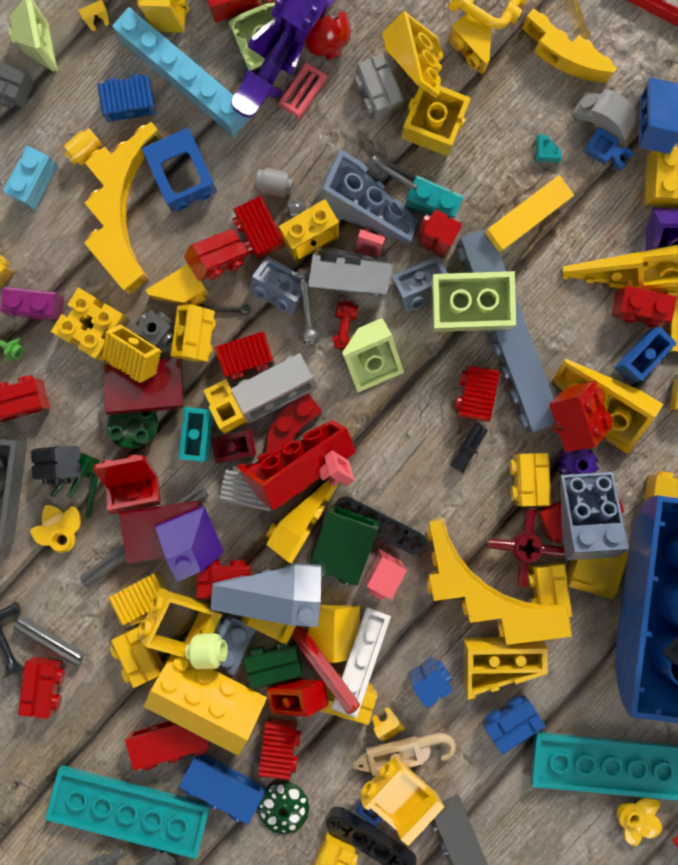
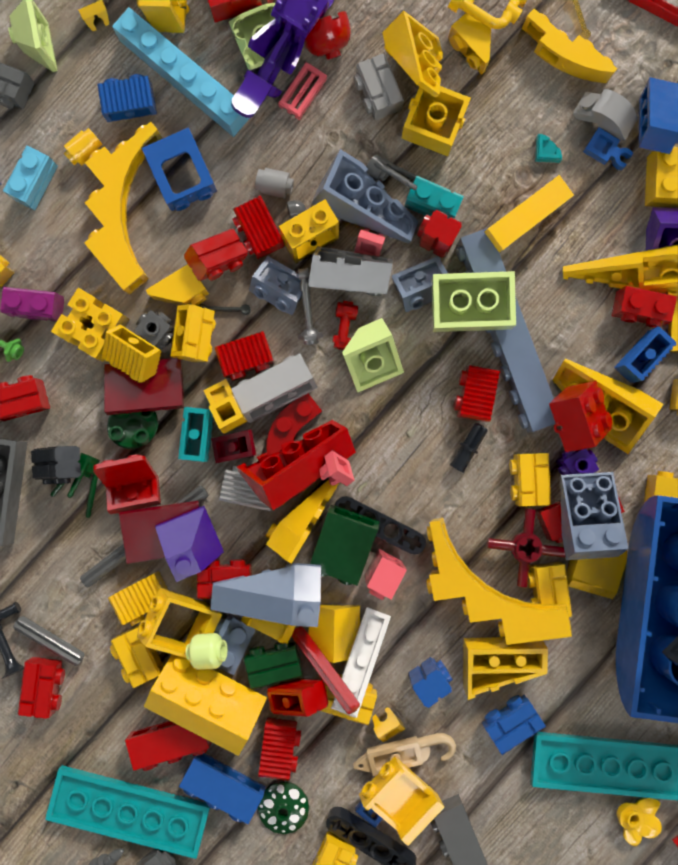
yellow plate [30,505,81,553] -> none

